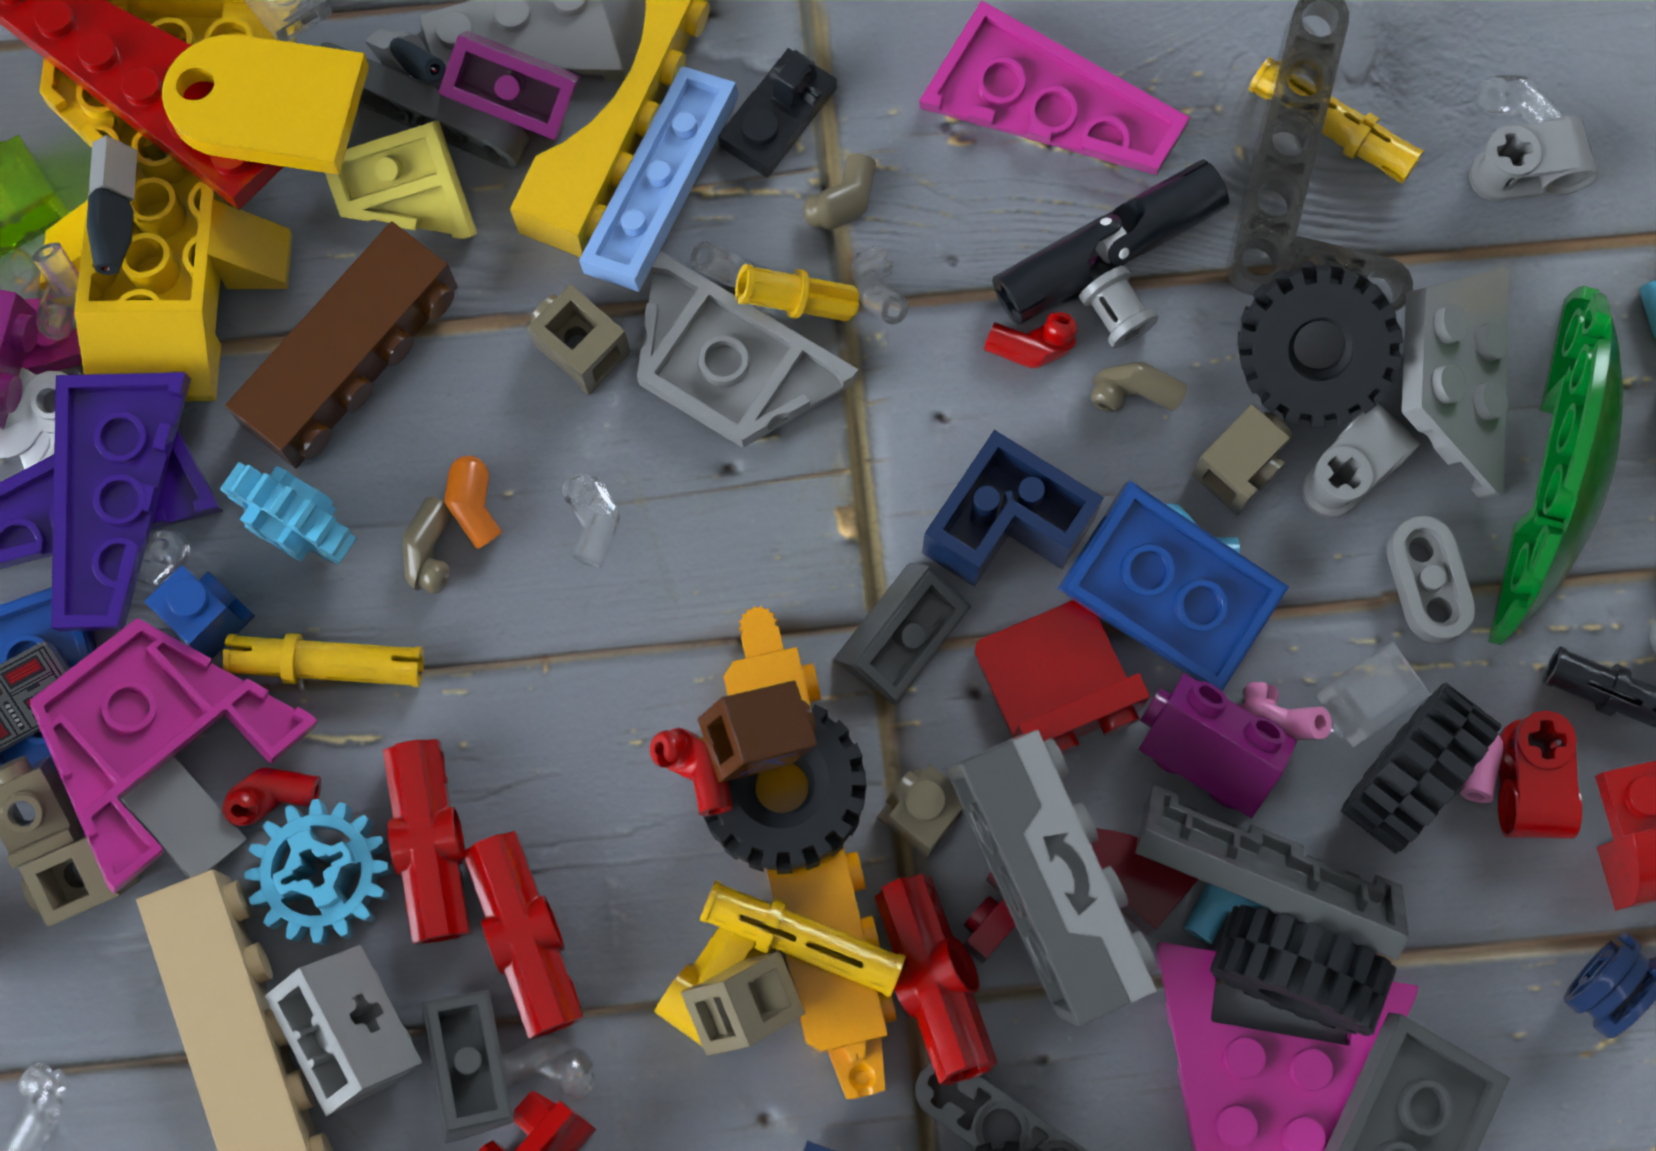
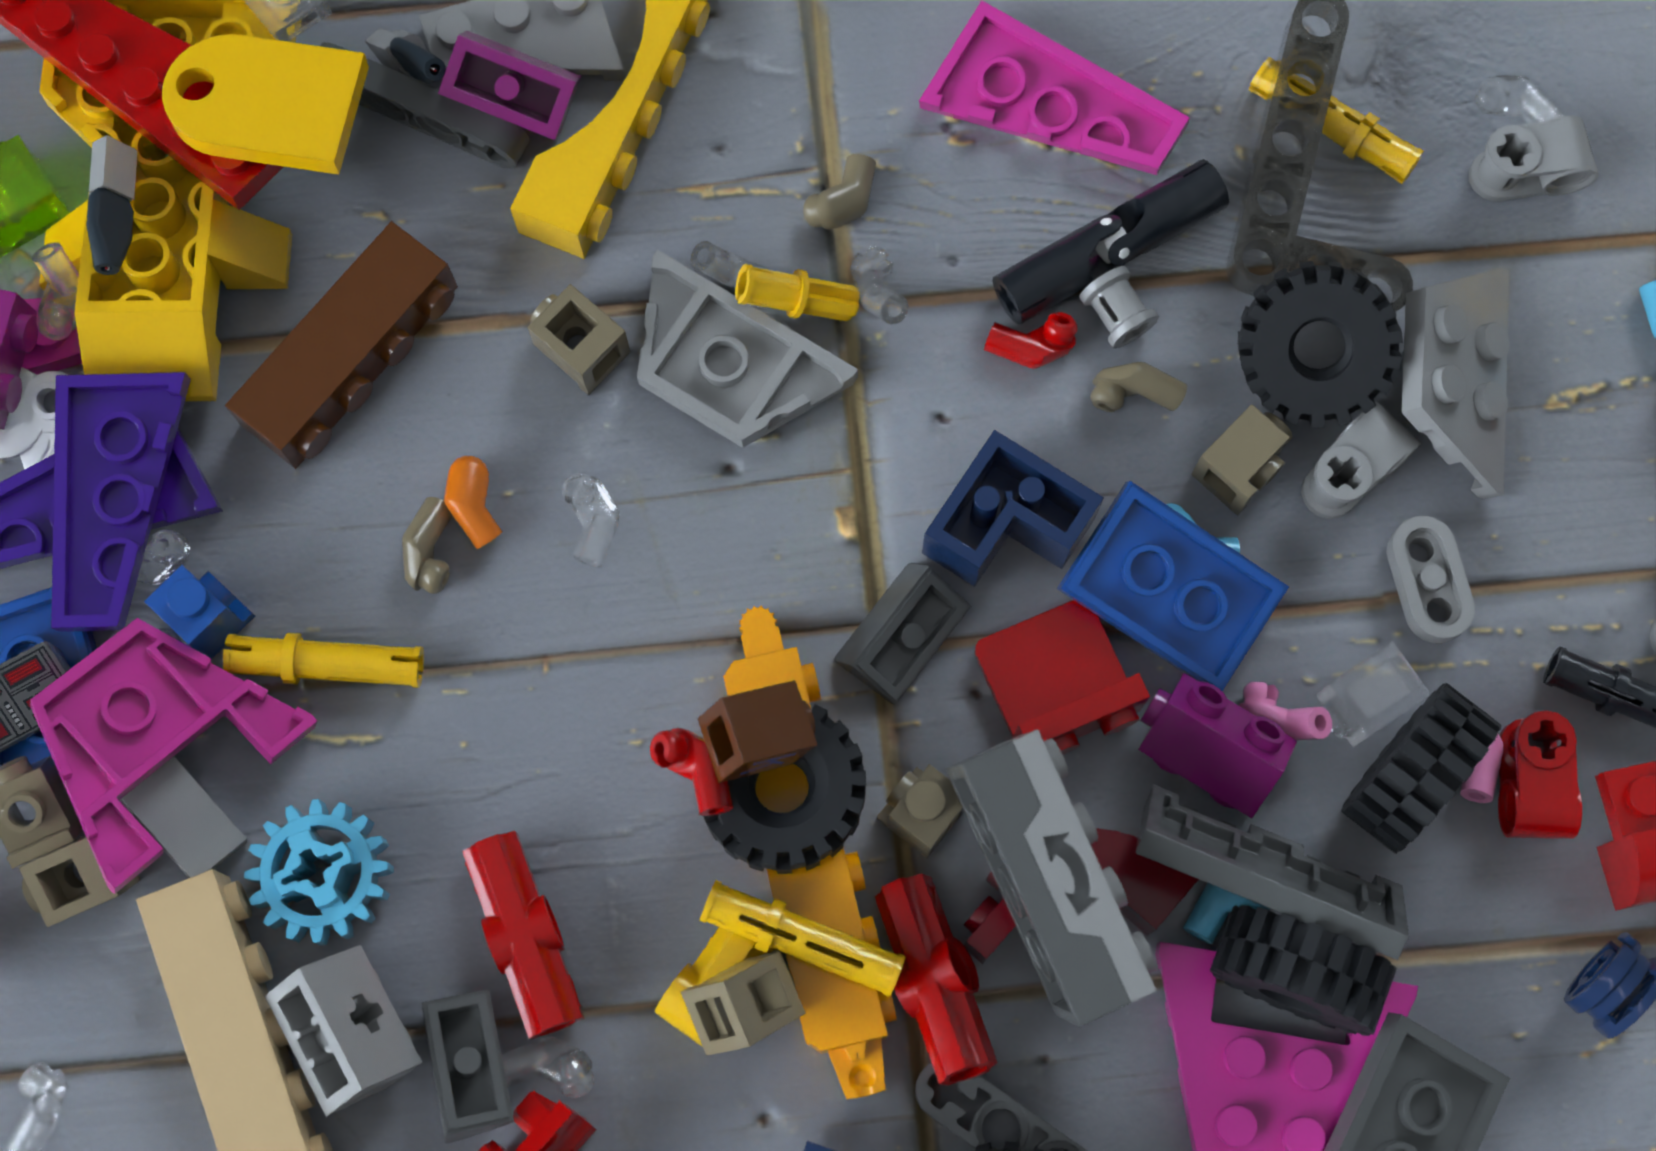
medium azure gear [220,462,357,565] -> none
red arm [222,767,322,826] -> none
light yellow wing [325,120,477,239] -> none
red piece [383,739,472,945] -> none
light blue plate [579,66,739,292] -> none
black hinge [718,48,837,178] -> none
green brick [1488,286,1623,645] -> none

